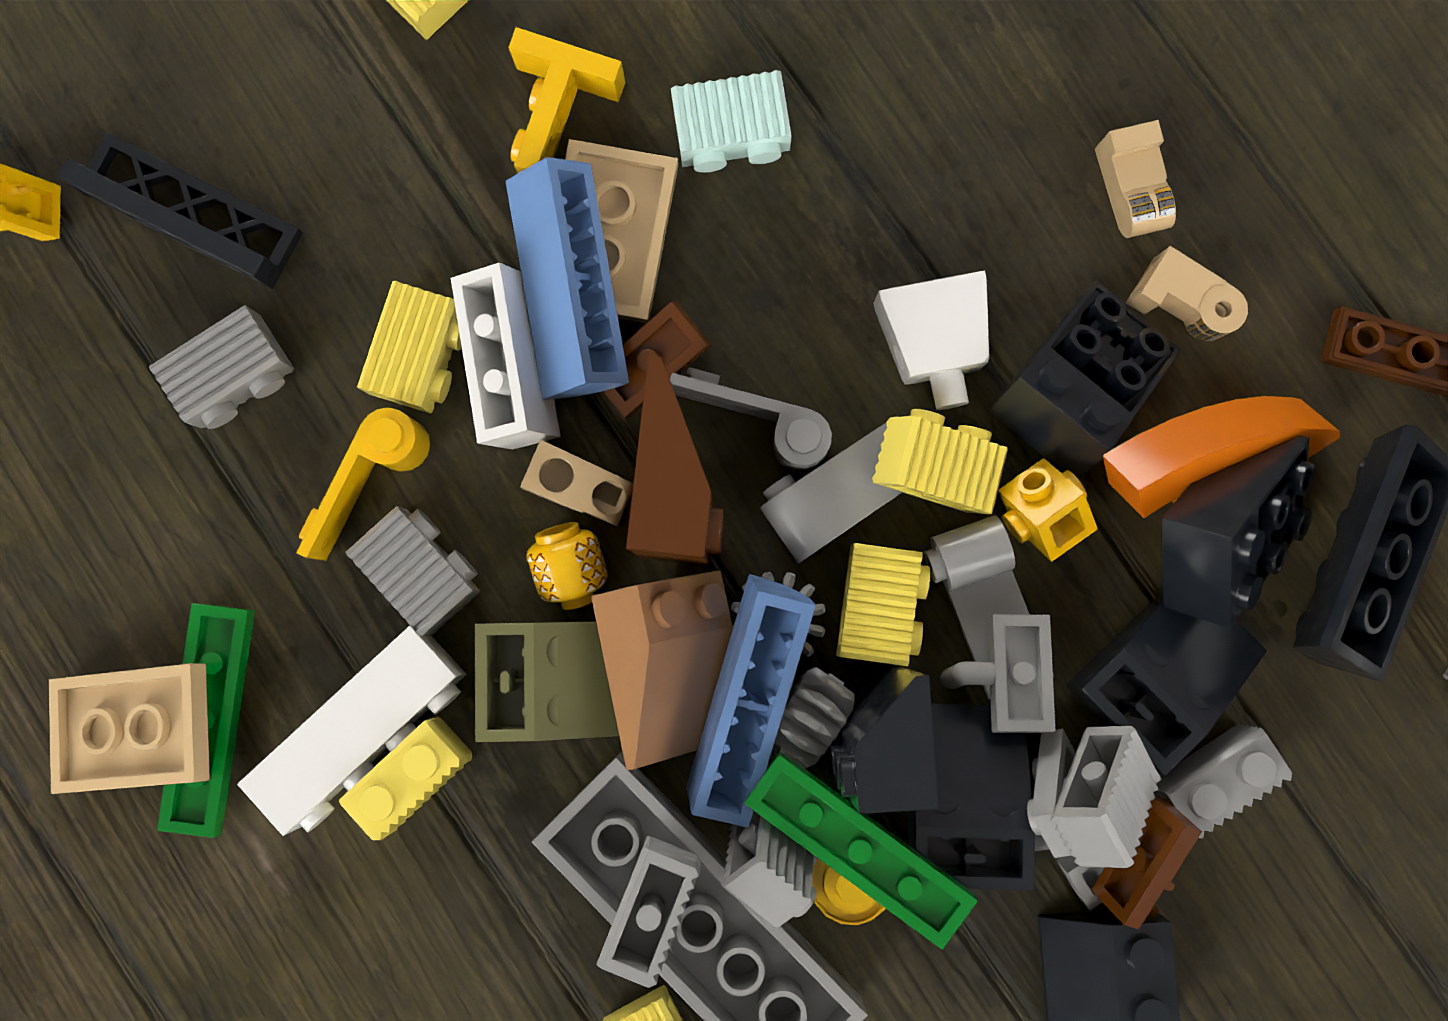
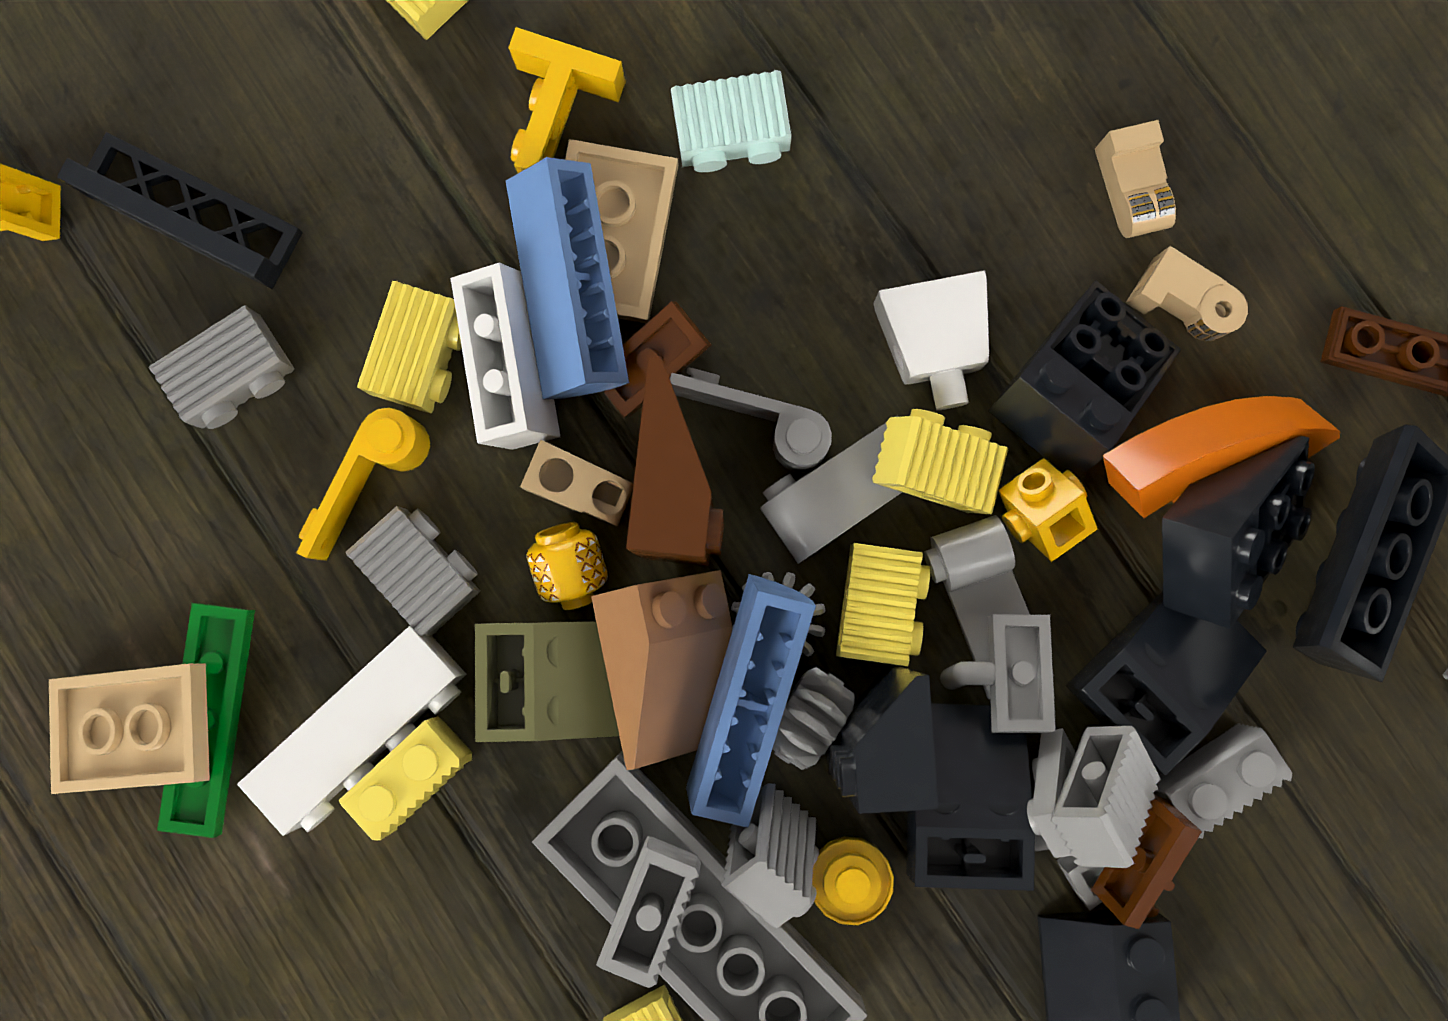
green plate [744,751,978,950] -> none

